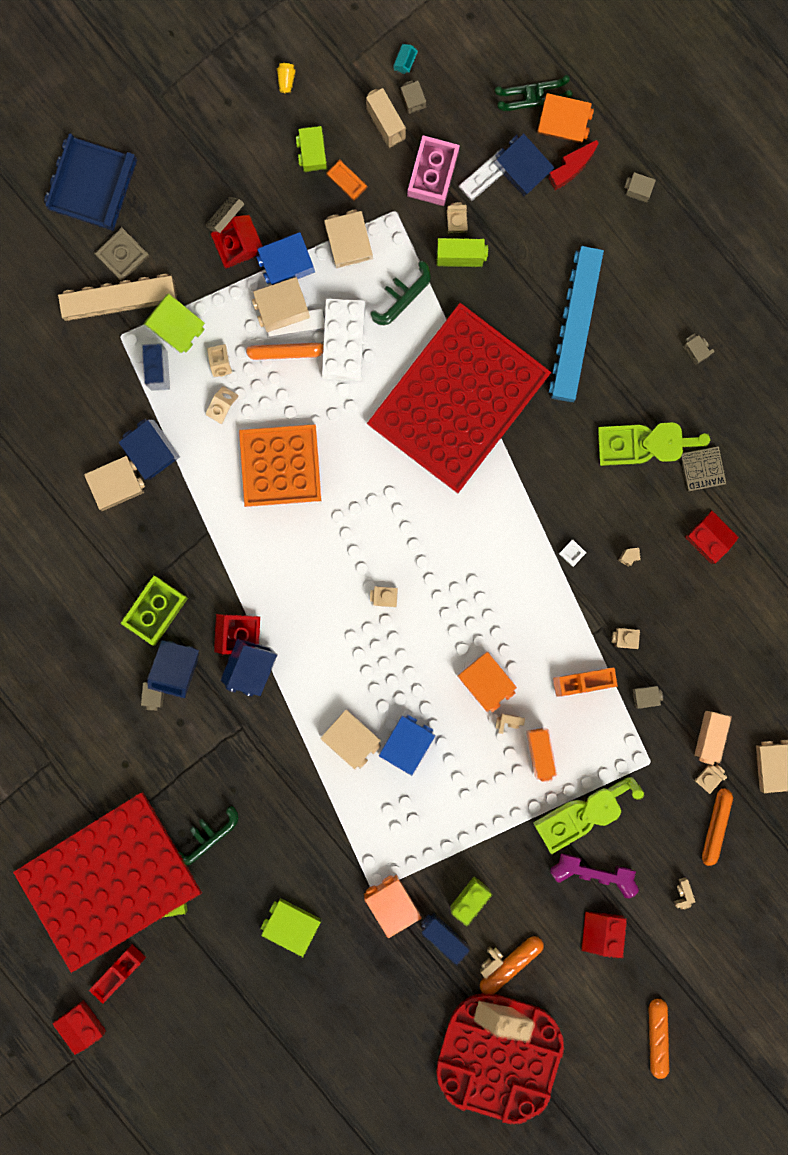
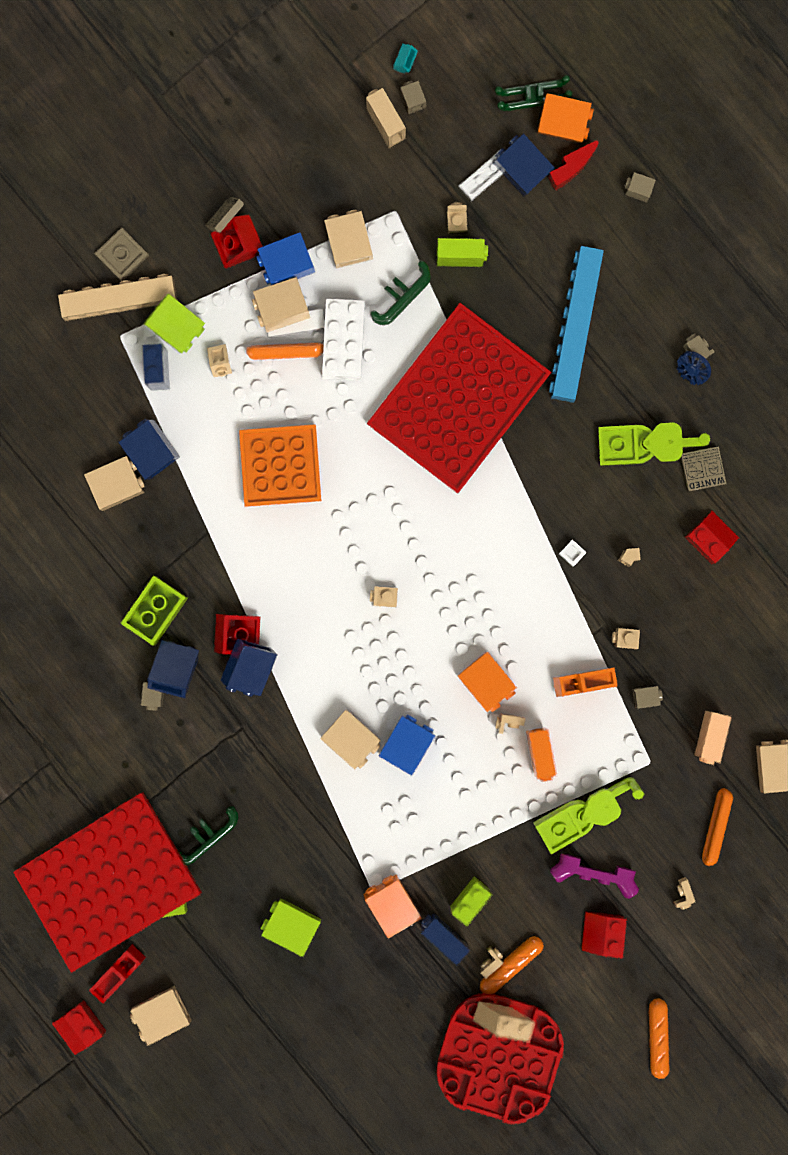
dark blue panel [44,133,137,231] -> none
tan bracket [206,386,239,424] -> none
yellow cone [277,63,296,93] -> none
lime brick [296,126,327,172] -> none
orange tile [327,160,367,201] -> none
bright pink brick [408,136,460,206] -> none
tan bracket [694,764,727,794] -> none
none -> tan brick [130,985,192,1045]
none -> dark blue wheel [677,351,711,385]

